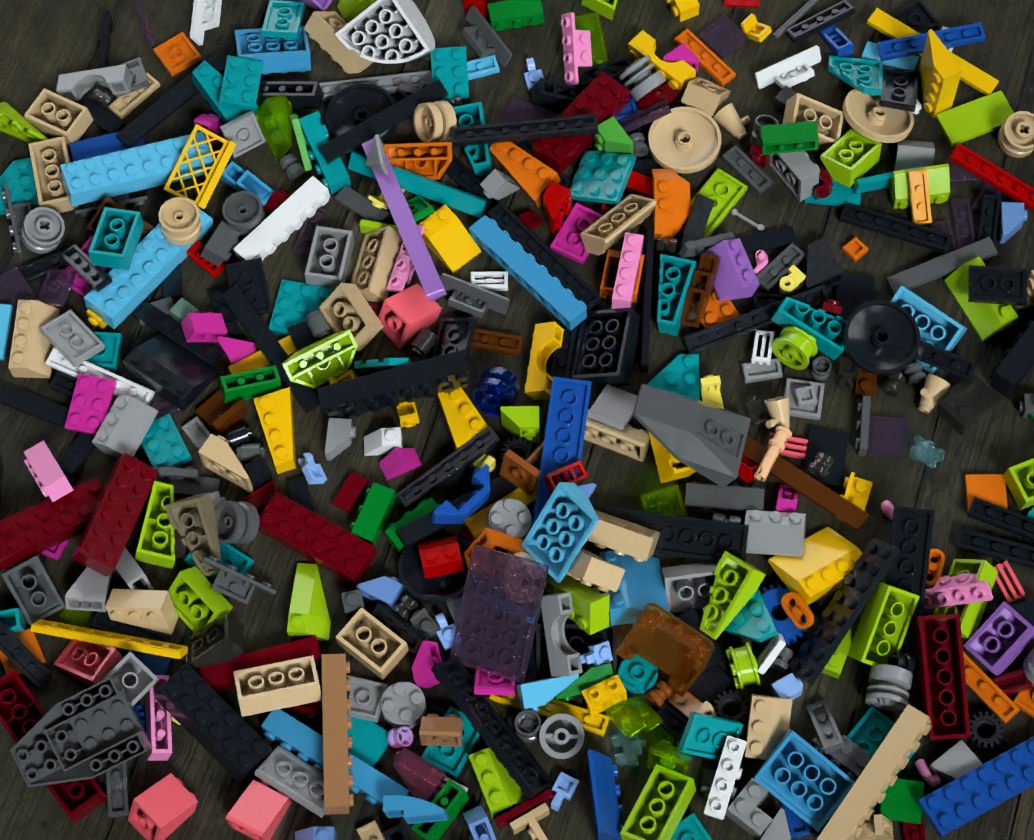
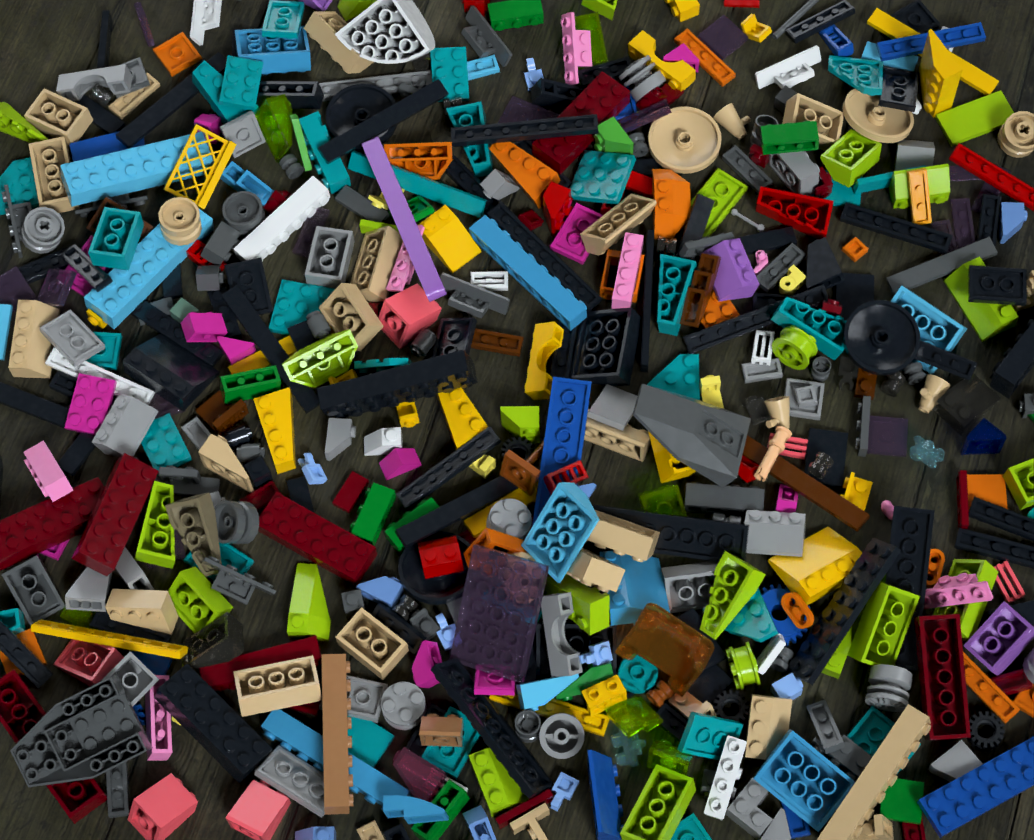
light grey slope [365,134,389,175] -> none
lavender wheel [387,726,413,748] -> none
tan wheel [413,100,457,143] -> none
blue slope [431,464,490,524] -> none
clear blue wheel [472,367,520,416] -> none
tan slope [681,77,731,116] -> none
black wheel [887,651,916,673] -> none
bright pink arm [915,759,941,787] -> none
none -> dark grey brick [196,265,224,291]
none -> red wedge [756,186,834,239]
none -> dark red tile [956,470,969,529]
none -> clear blue slope [961,418,1006,455]

